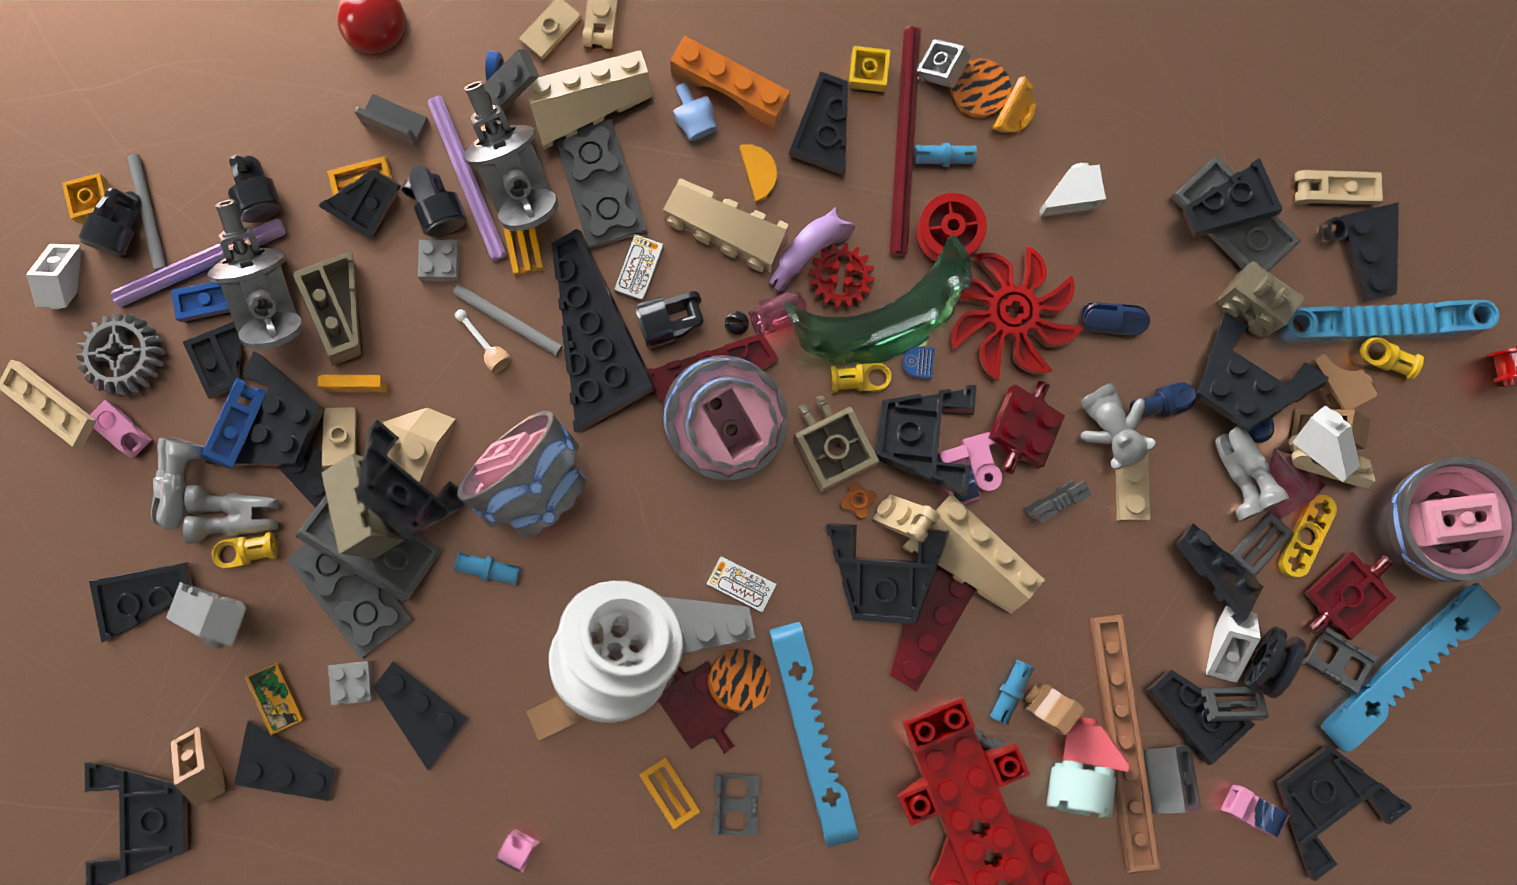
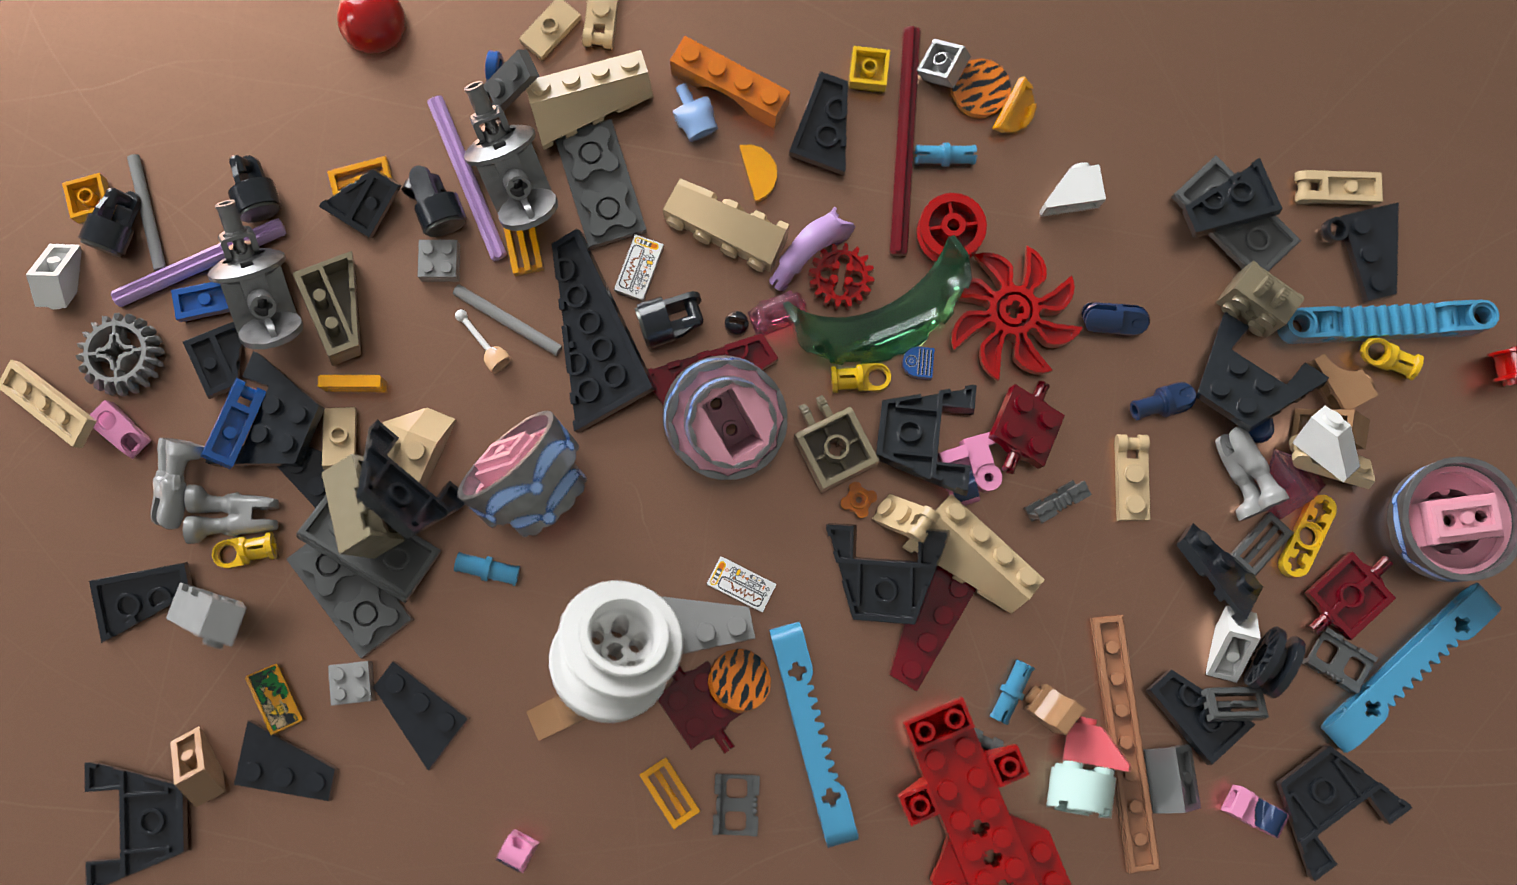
dark grey panel [355,94,429,147] -> none
light grey piece [1080,384,1156,470] -> none

